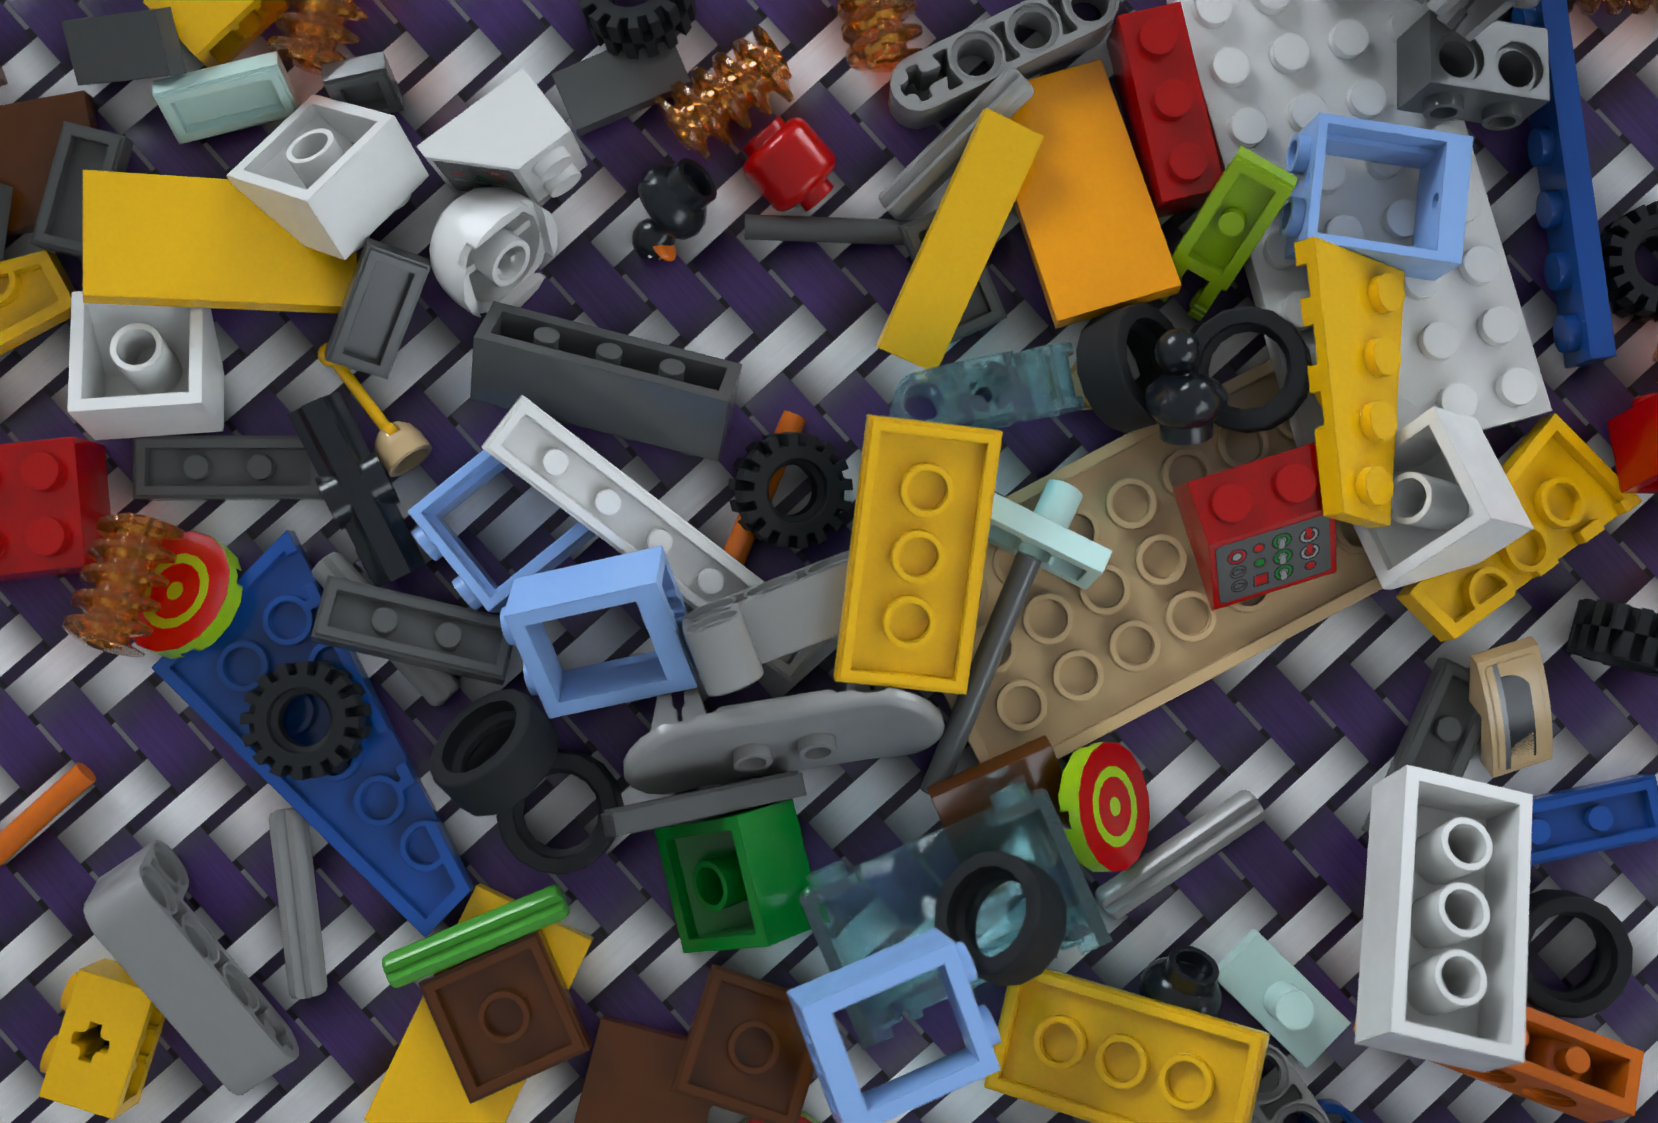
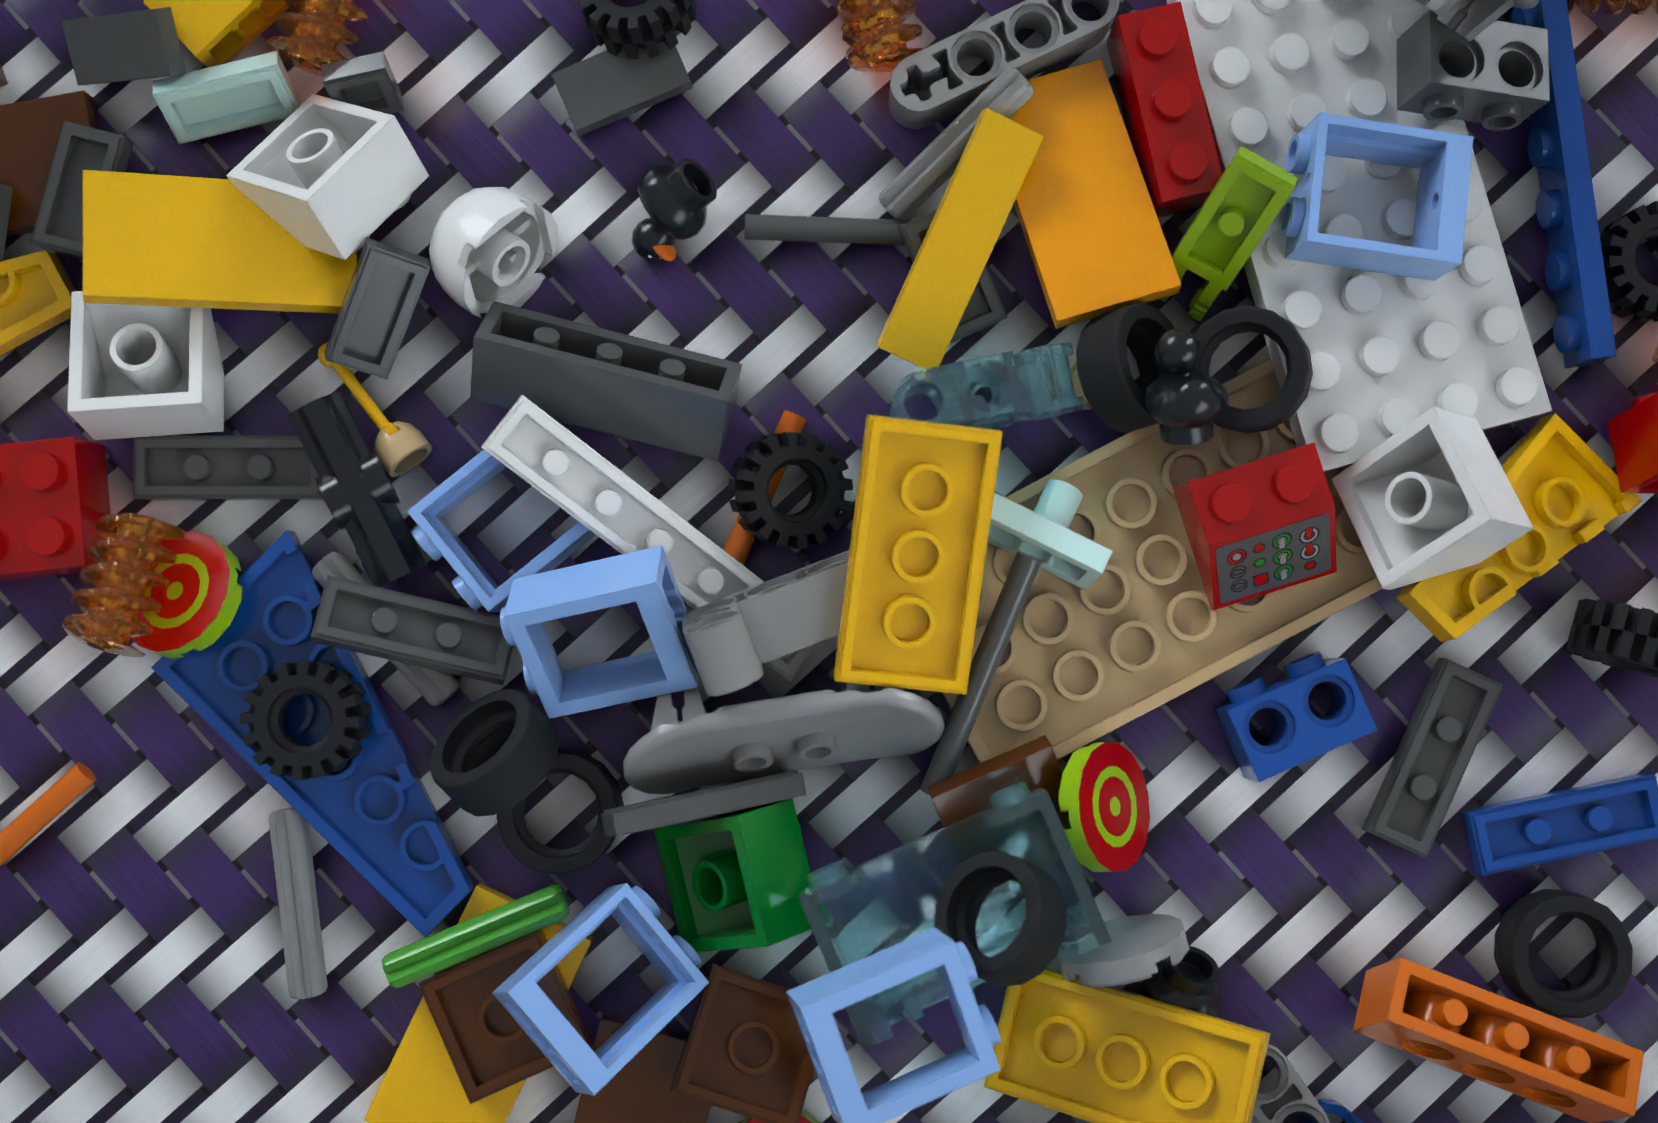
yellow brick [39,958,165,1120] -> none
light grey beam [83,840,299,1096] -> none
white slope [416,67,588,202] -> none
clear orange piece [653,25,794,160] -> none
red head [742,115,836,212] -> none
light grey axle [1095,790,1266,920] -> none
light aqua tile [1217,928,1351,1069] -> none
yellow wing [1294,237,1405,529] -> none
white brick [1354,765,1533,1073] -> none
tan slope [1469,636,1553,778] -> none
none -> light blue window [492,883,709,1095]
none -> light grey tile [1057,914,1189,988]
none -> blue brick [1213,651,1378,782]

